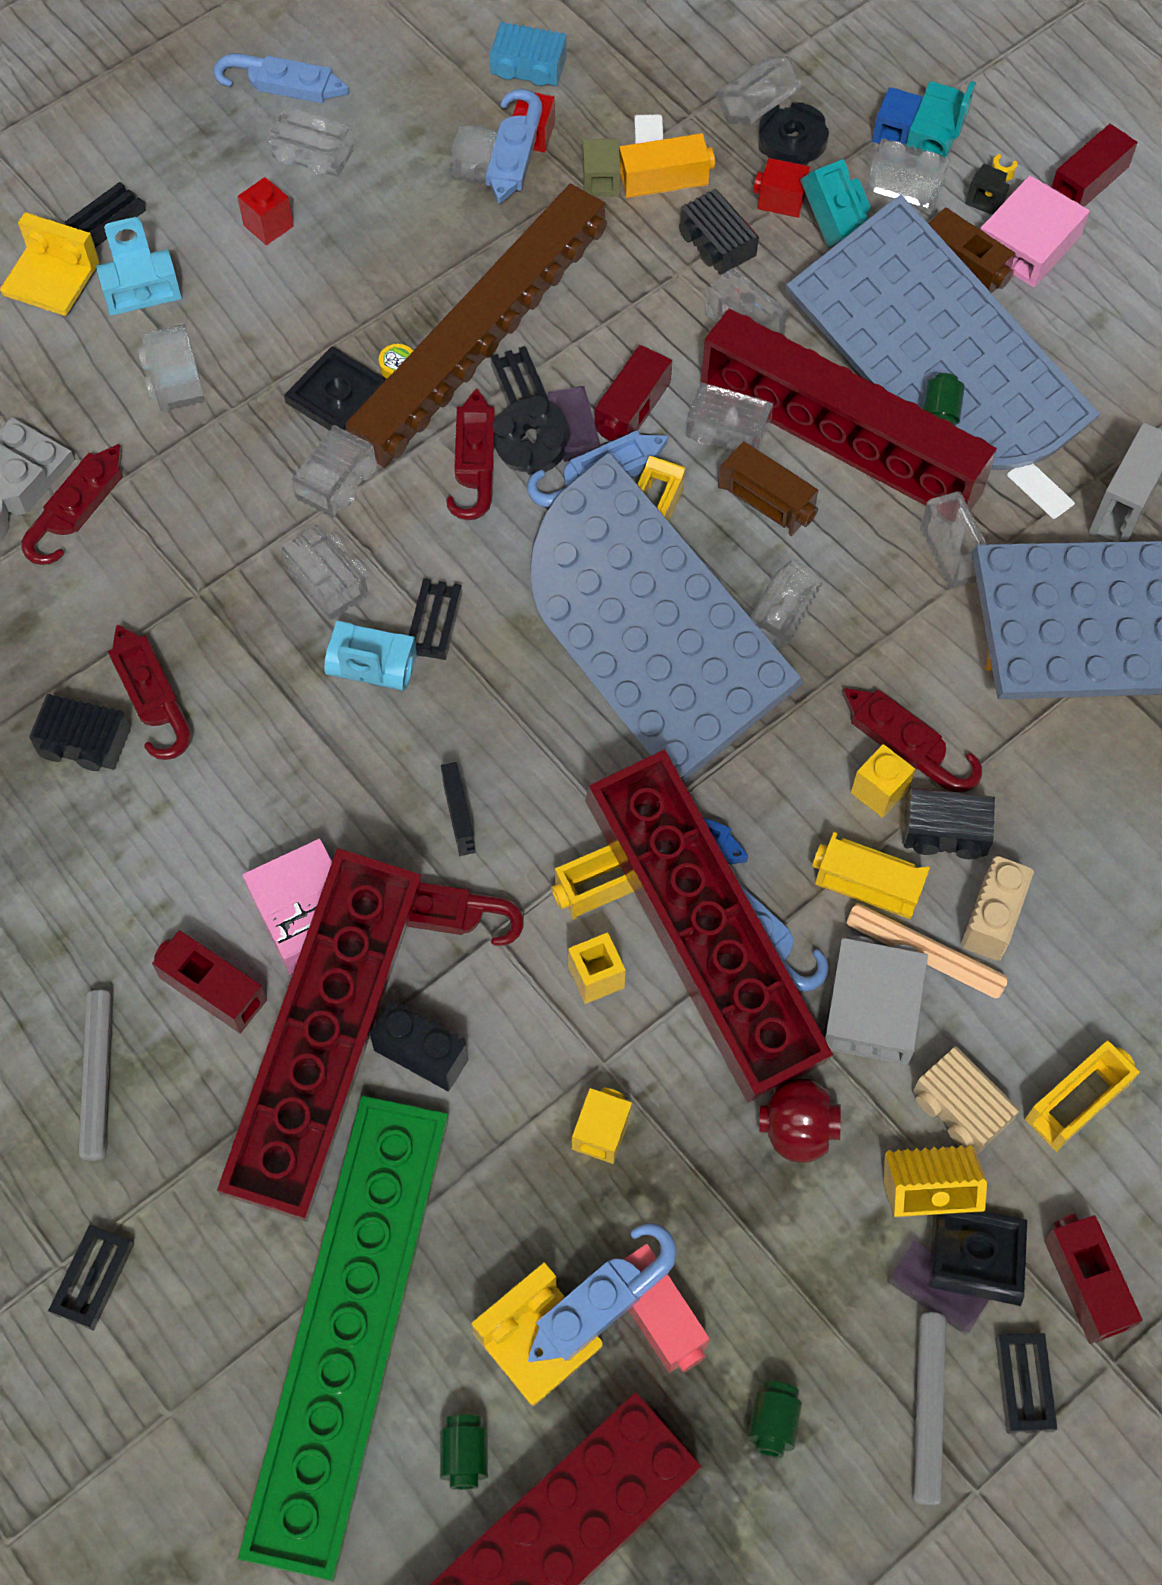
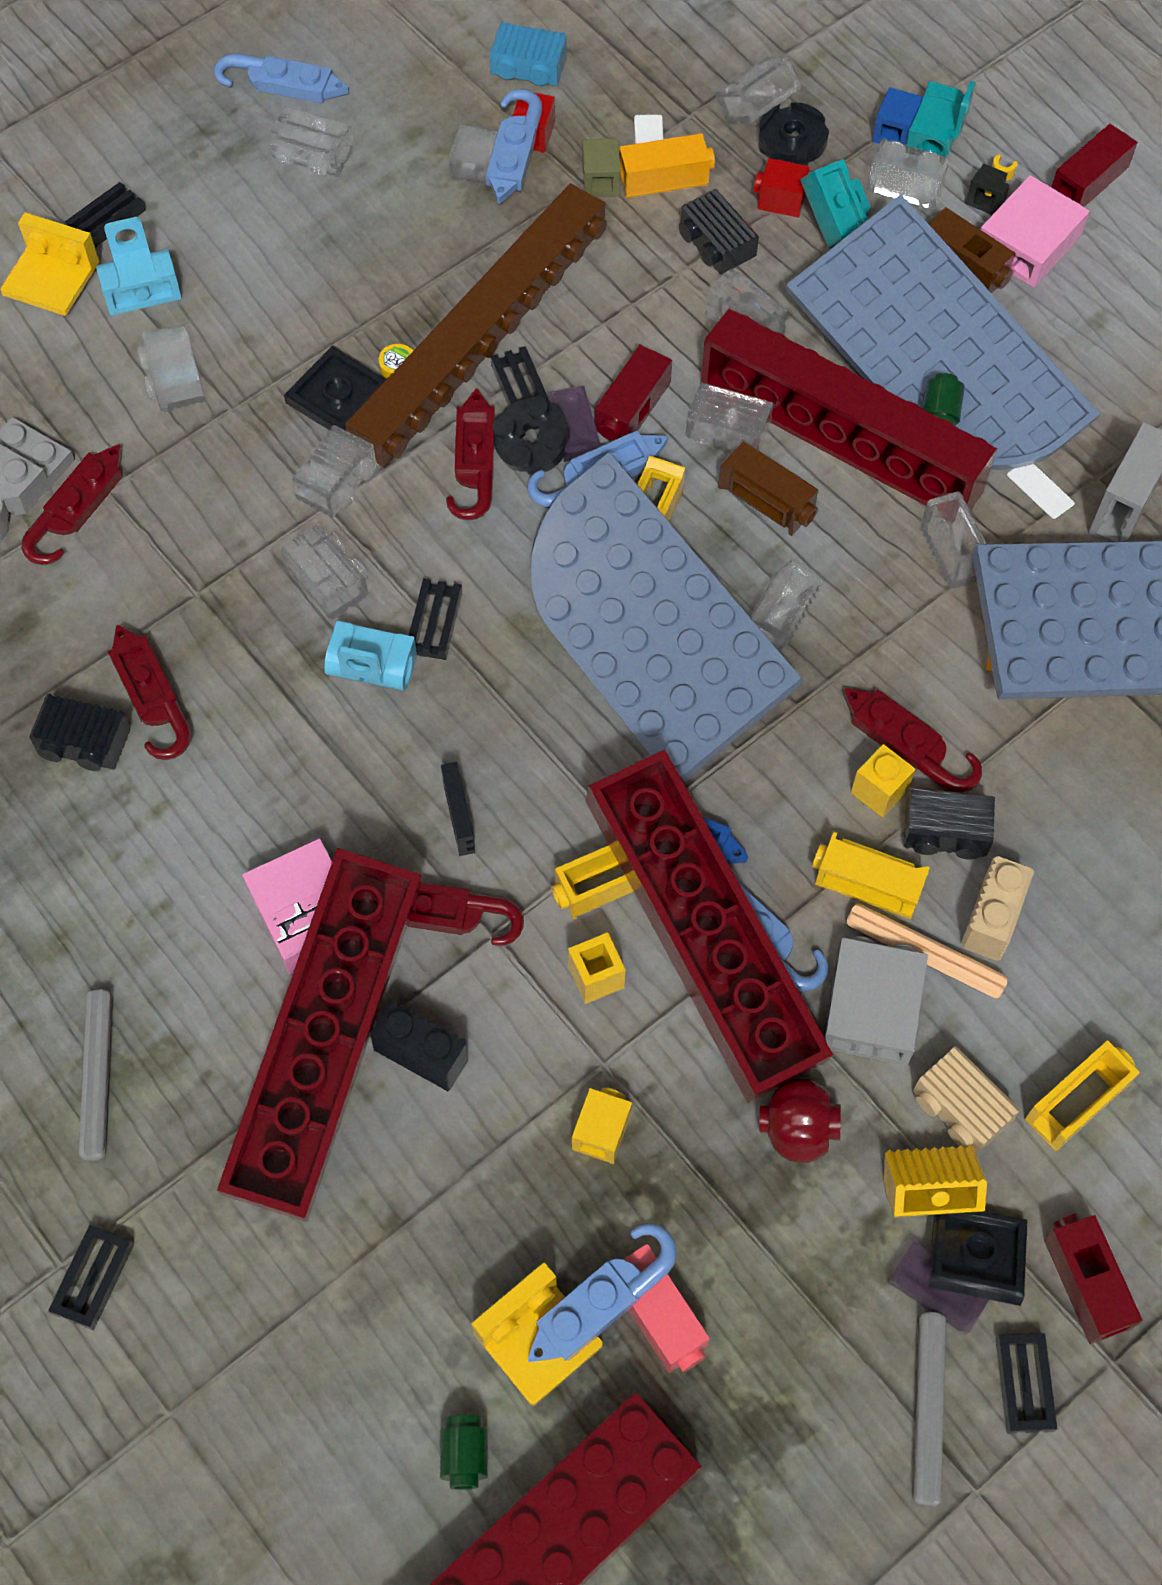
dark red brick [152,930,267,1034] -> none
red brick [237,177,294,246] -> none
green plate [237,1096,449,1582] -> none
dark green brick [747,1381,802,1458] -> none

